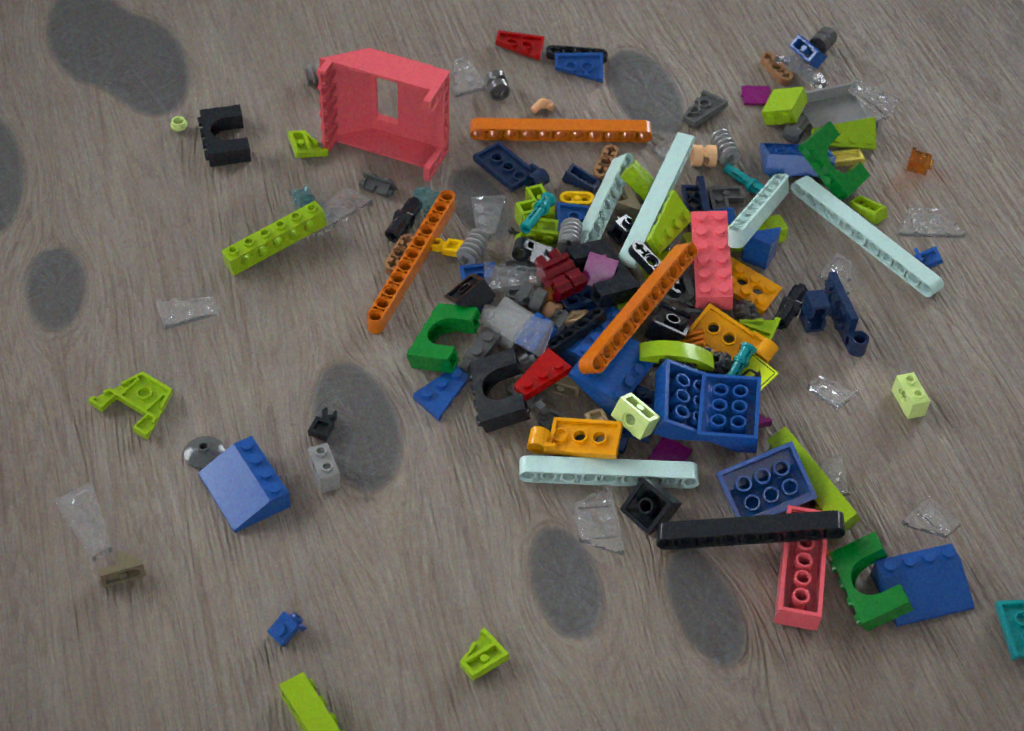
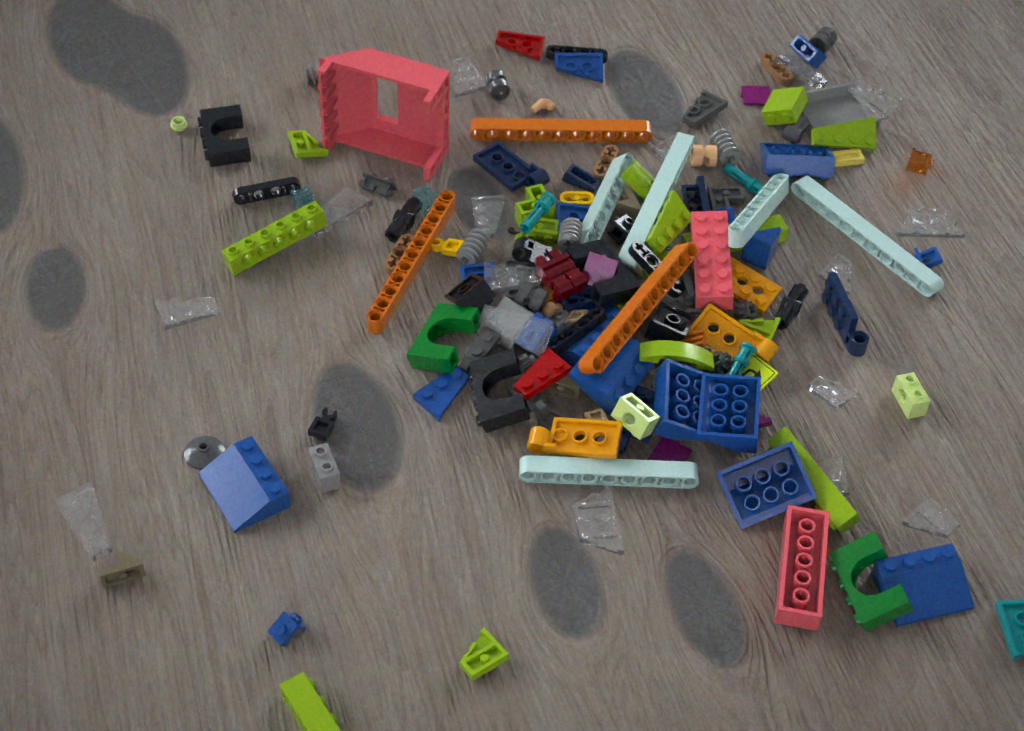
lime wing [88,371,173,440] -> none
black slope [620,477,682,535] -> none
black beam [656,510,845,550] -> none
green arch [797,121,870,200] -> none
dark blue brick [799,290,830,333] -> none
lime slope [849,195,887,225] -> none
none -> black beam [232,177,301,205]

